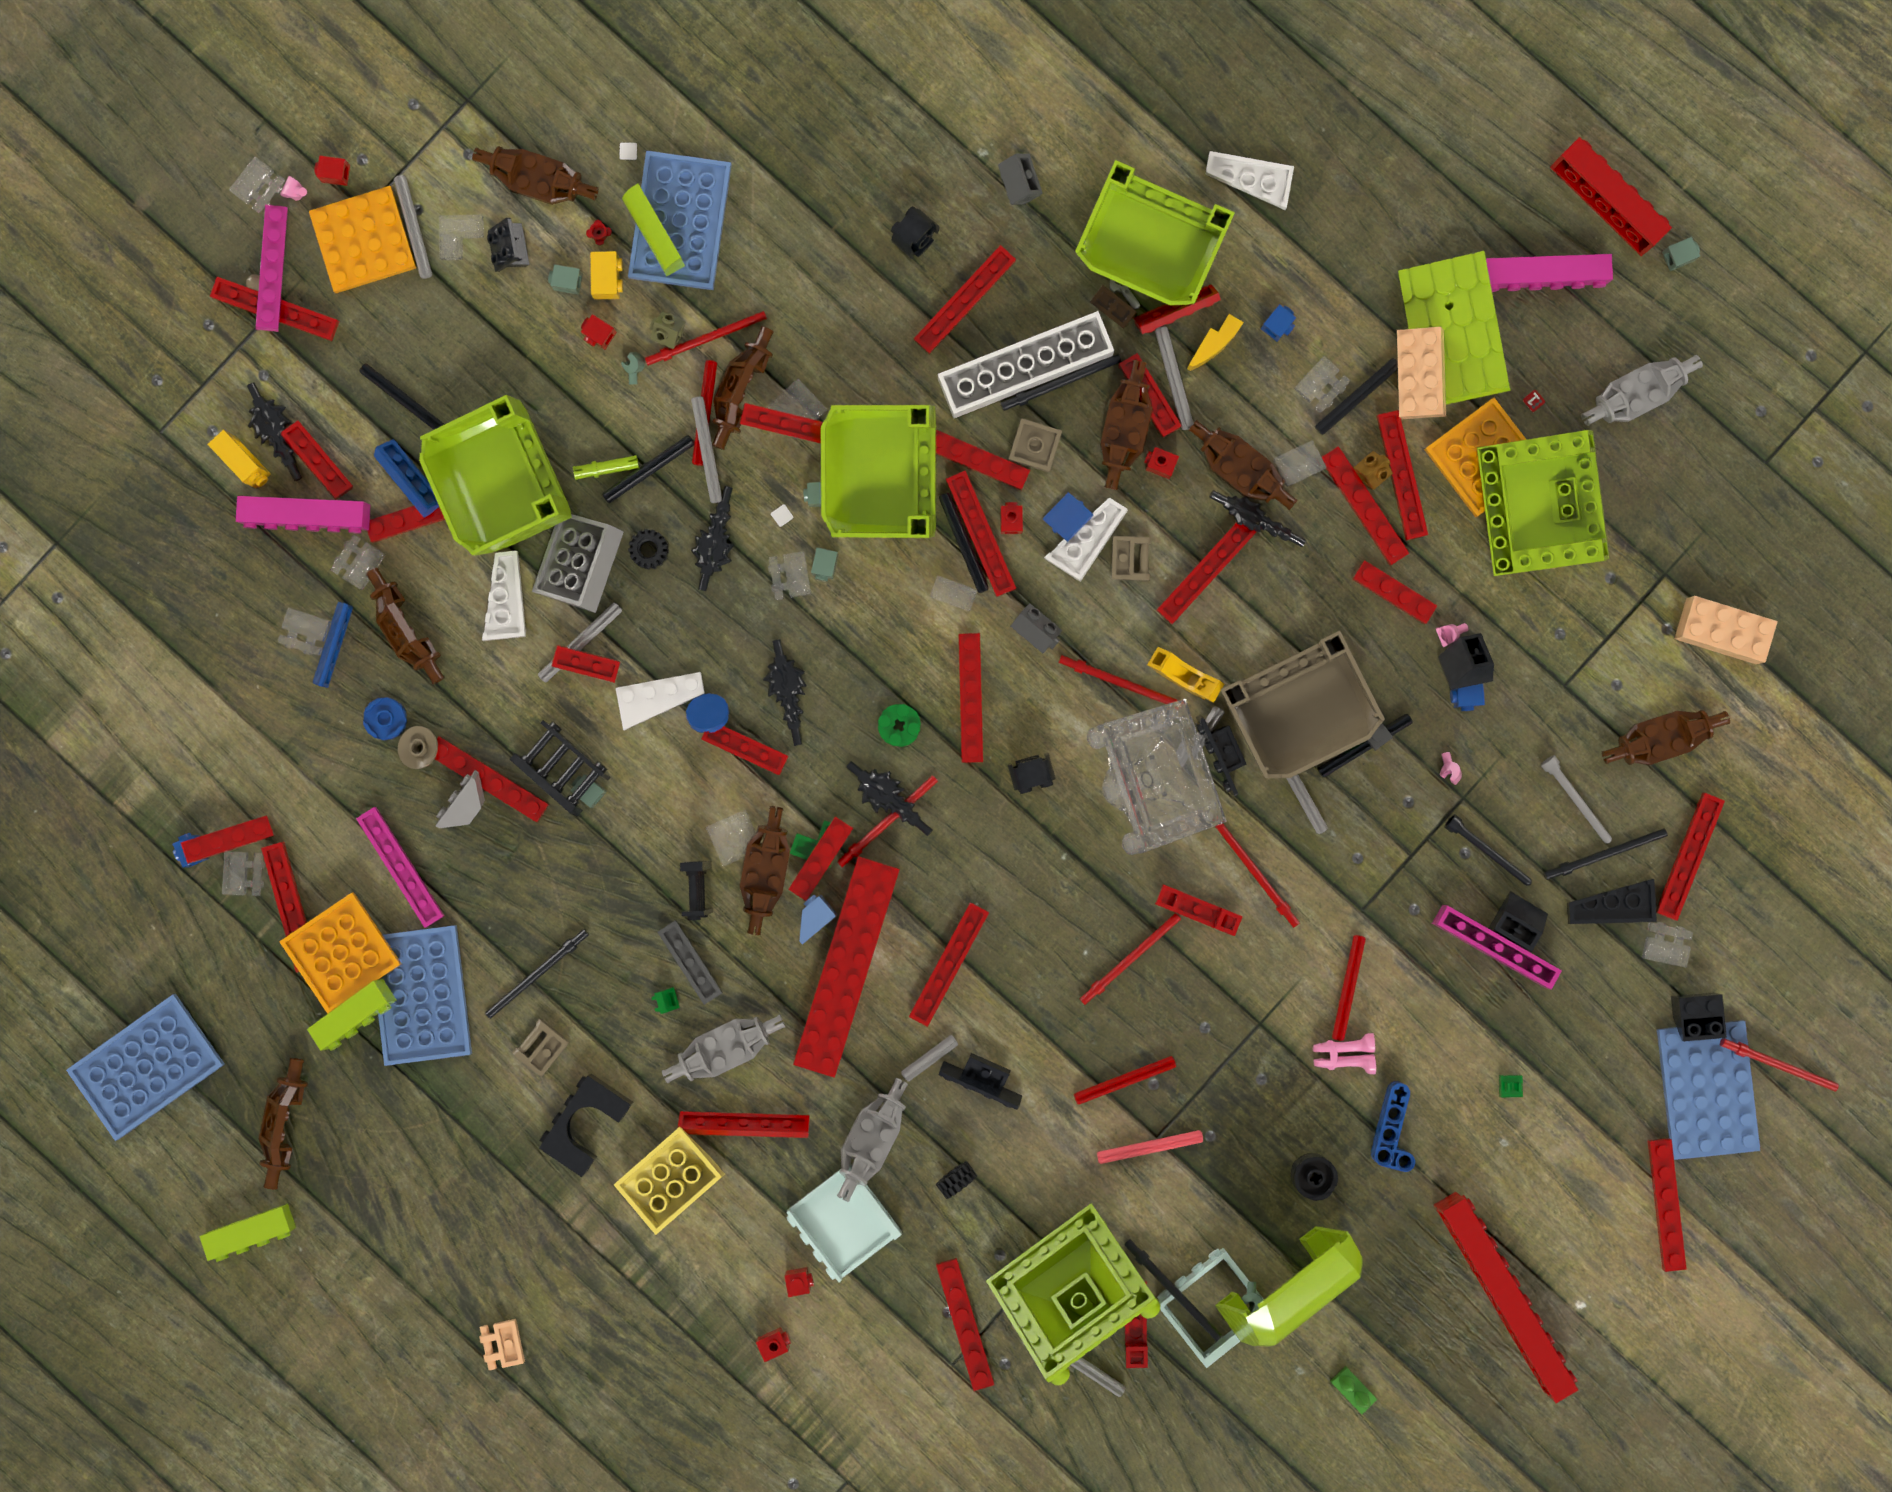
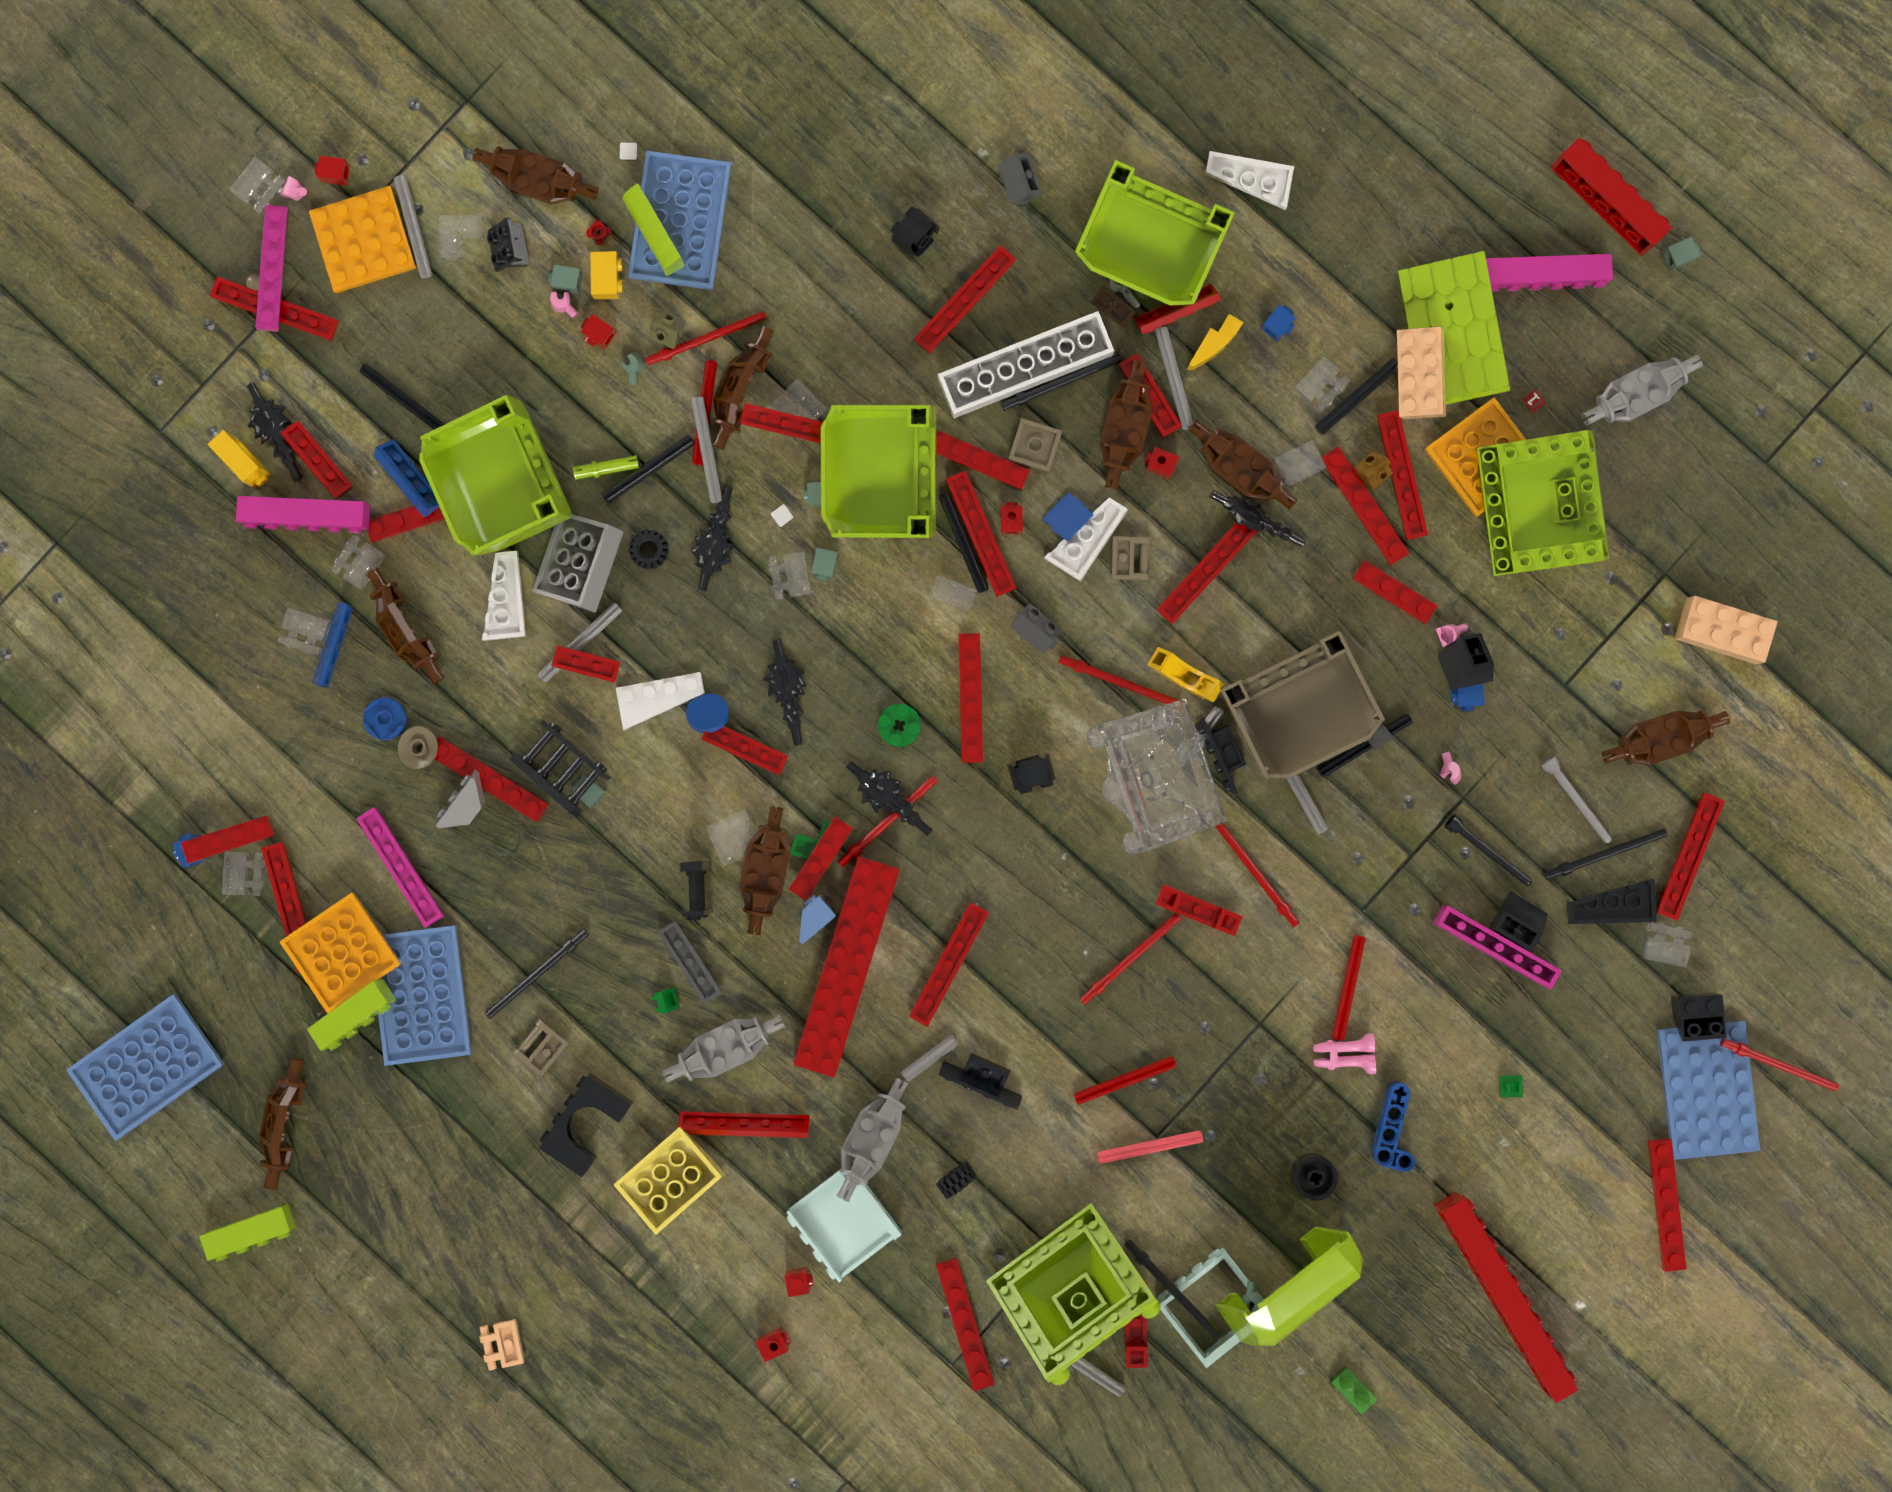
none -> bright pink piece [550,292,578,318]

